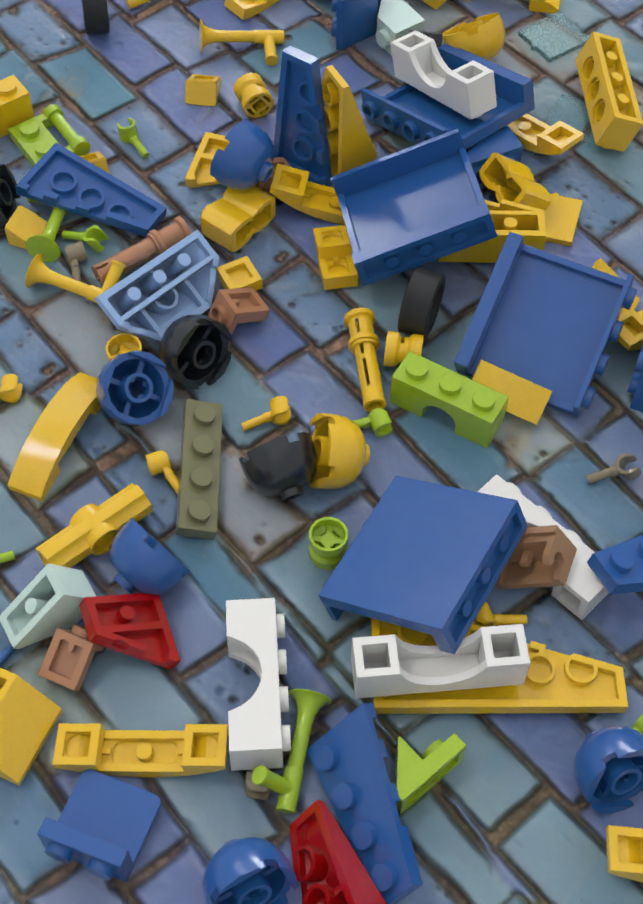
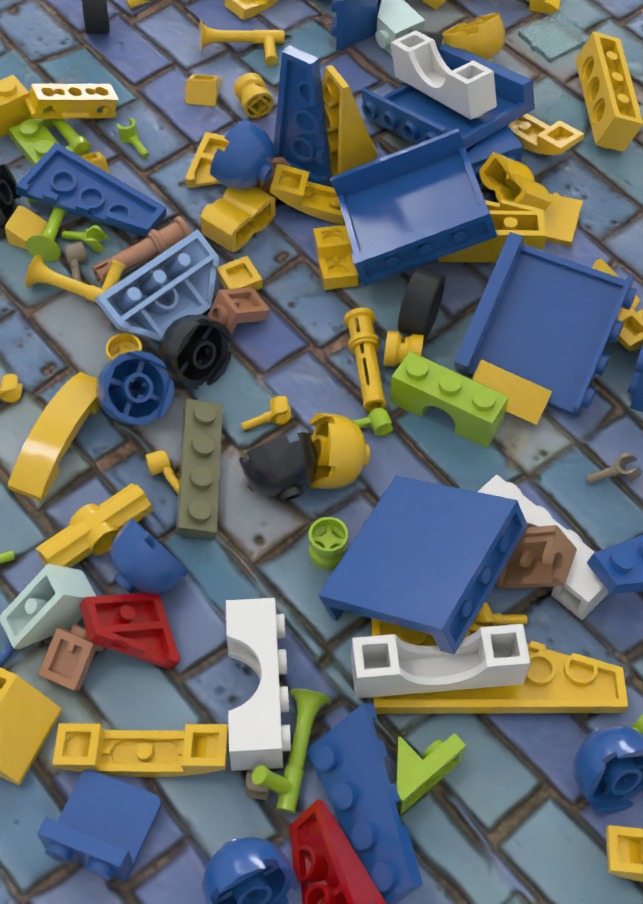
none -> yellow piece [25,84,118,119]

